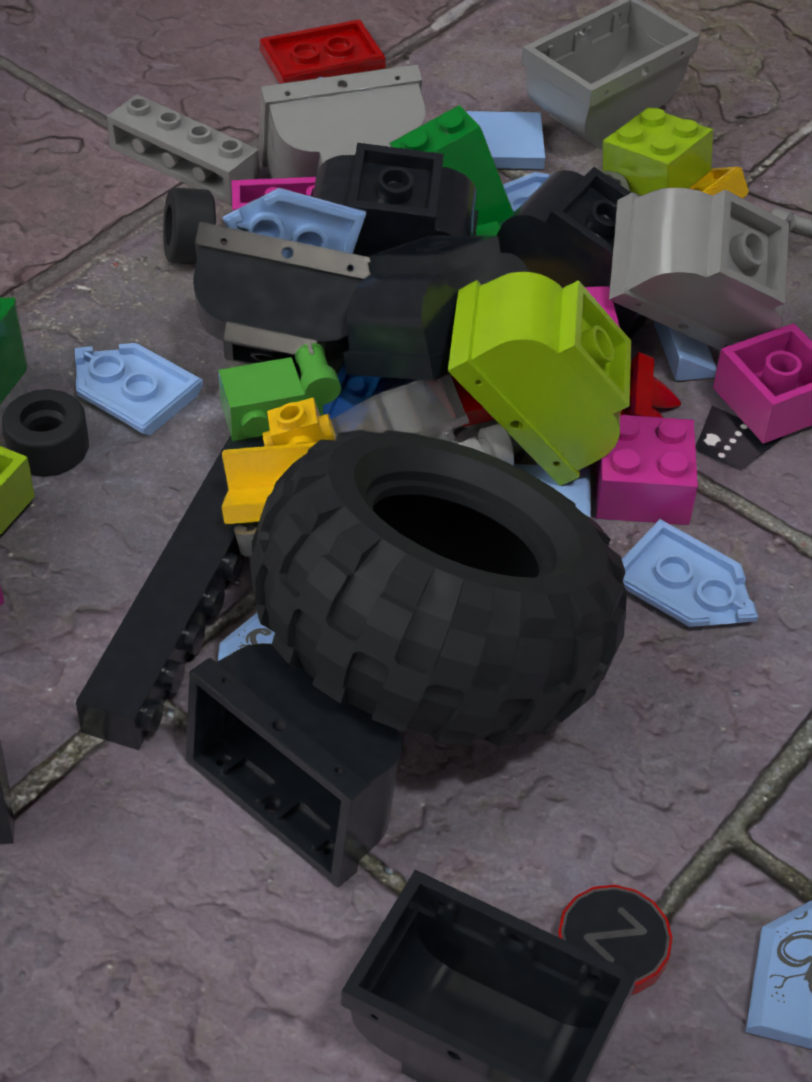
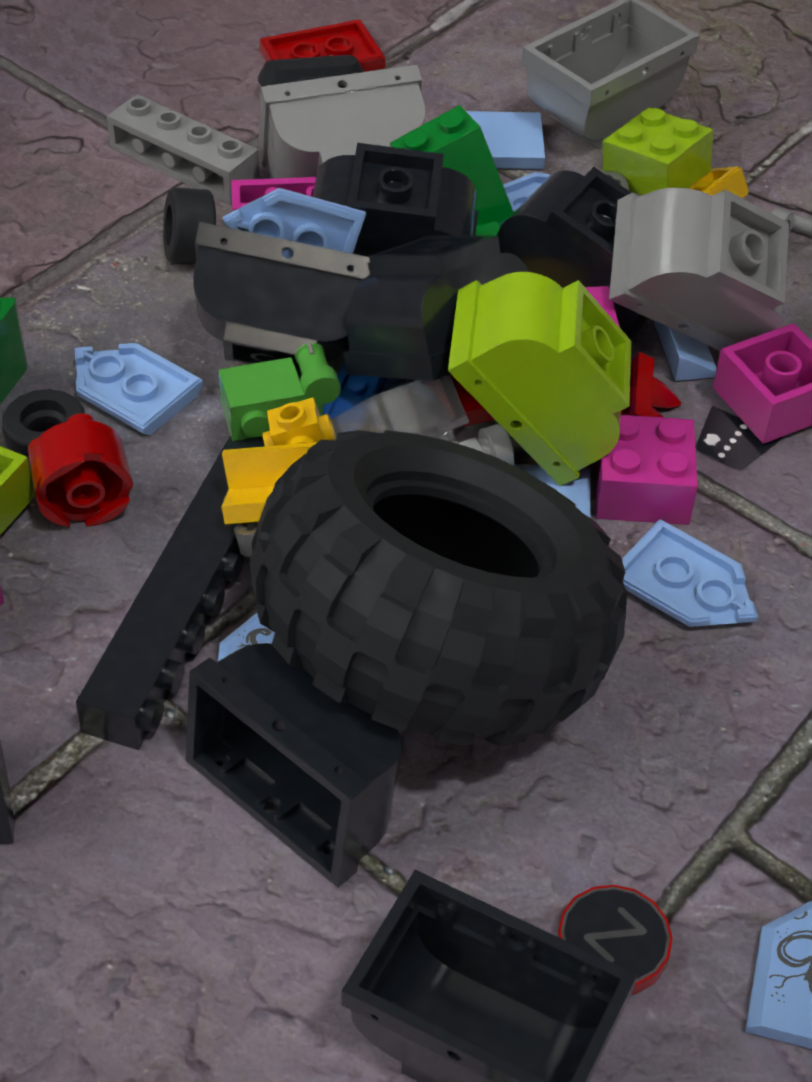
none -> red brick [28,413,133,527]
none -> black piece [258,55,364,88]

